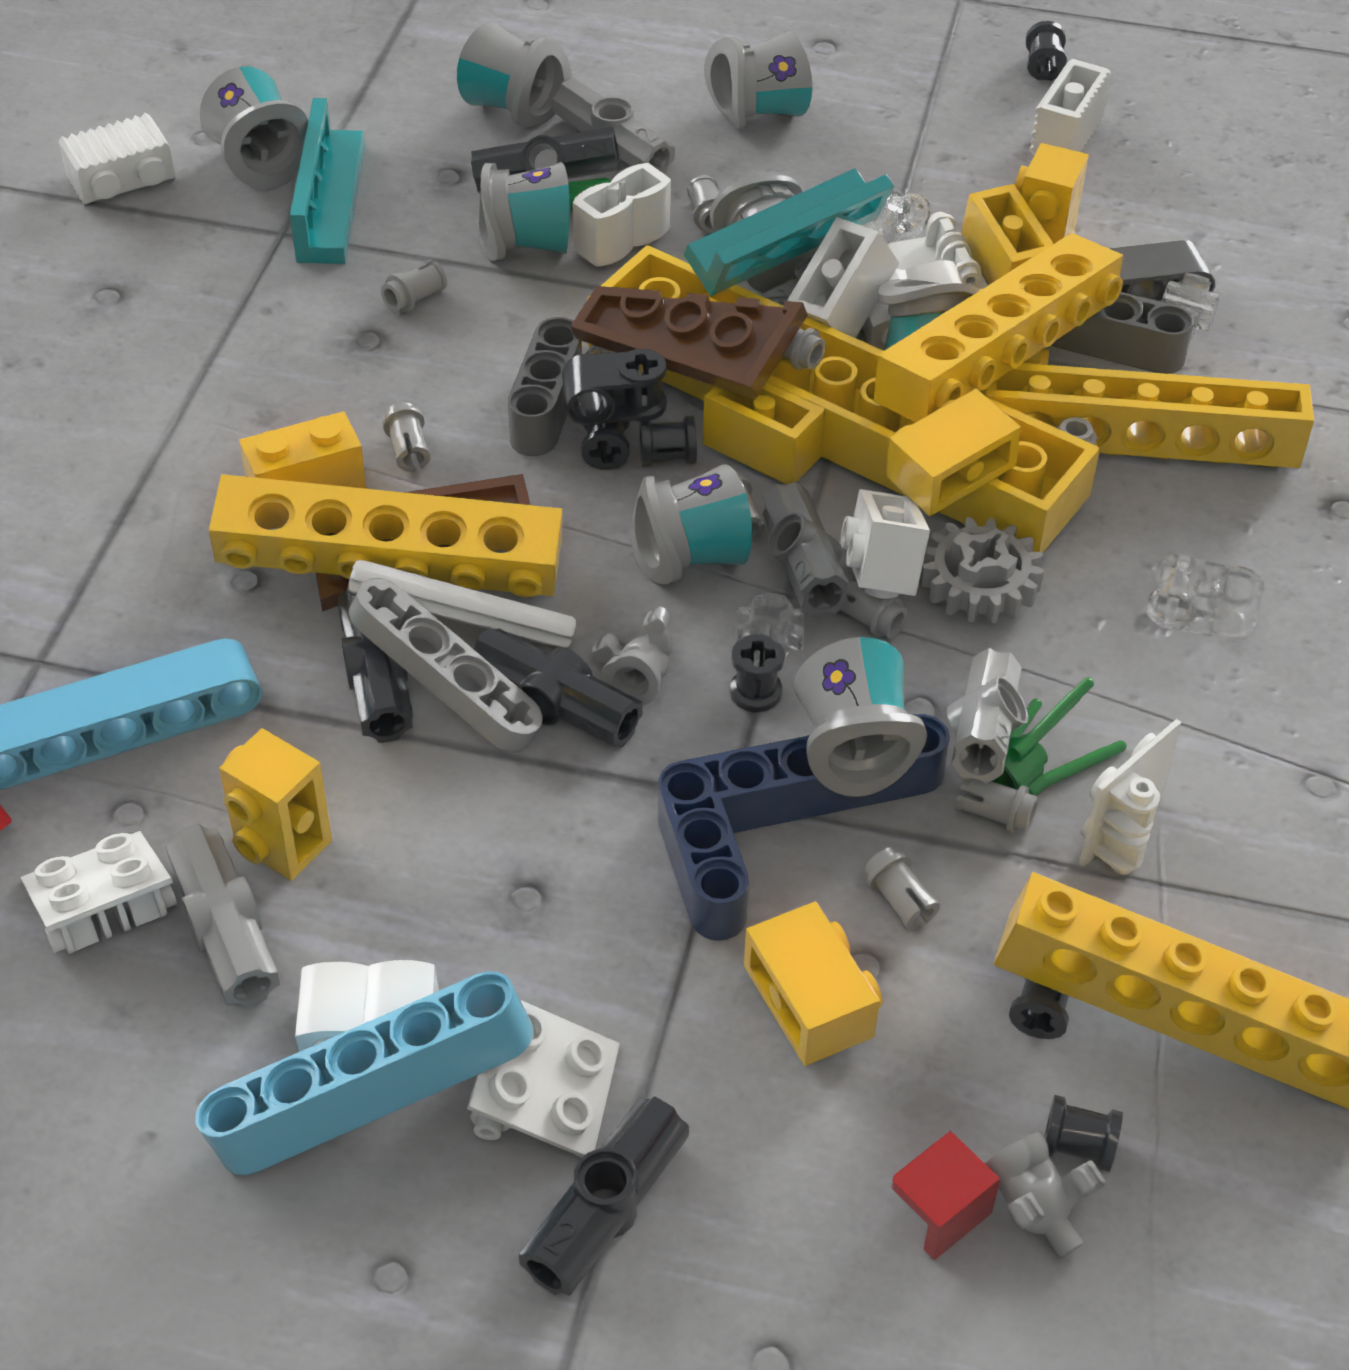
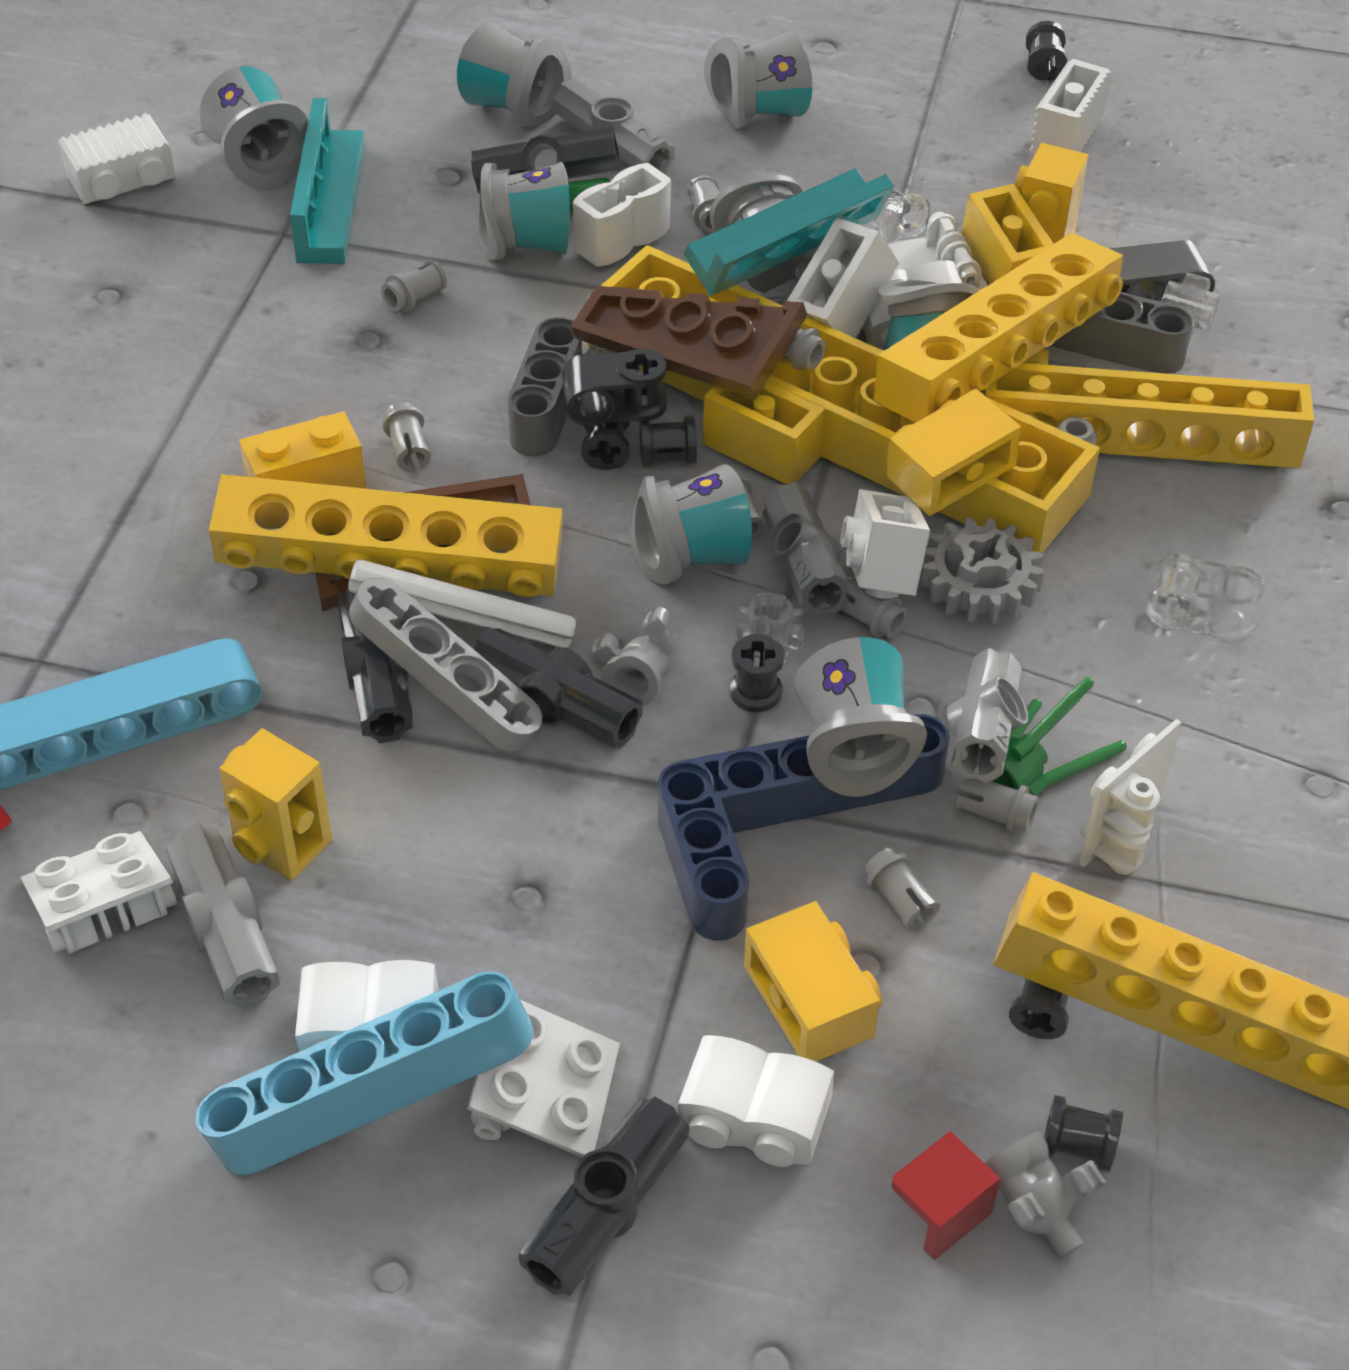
none -> white brick [678,1035,834,1167]

